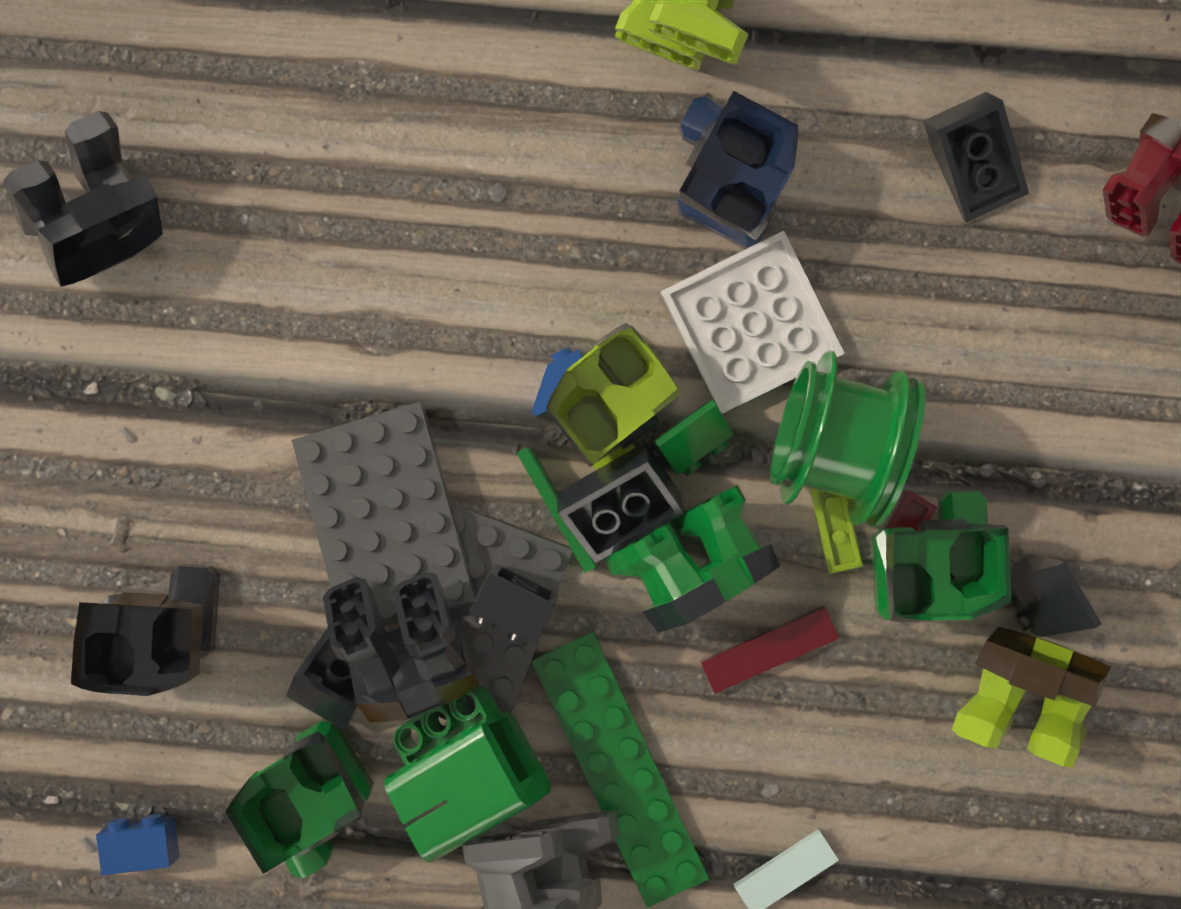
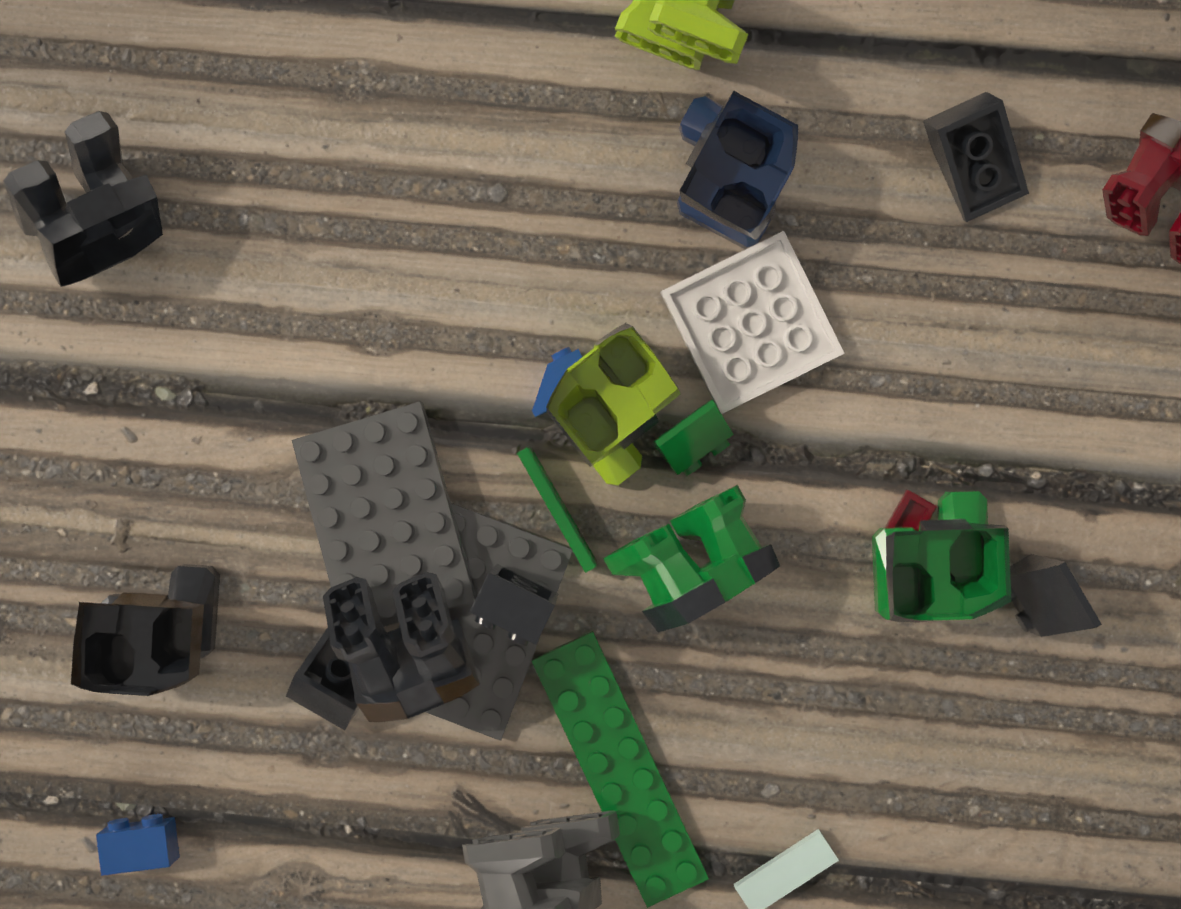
green piece [225,718,374,879] -> none
green piece [384,685,551,863] -> none
black brick [557,442,684,563] -> none
dark red tile [700,606,839,694] -> none
green wheel [770,350,925,527] -> none
lime tile [809,487,863,574] -> none
piece [952,627,1111,768] -> none

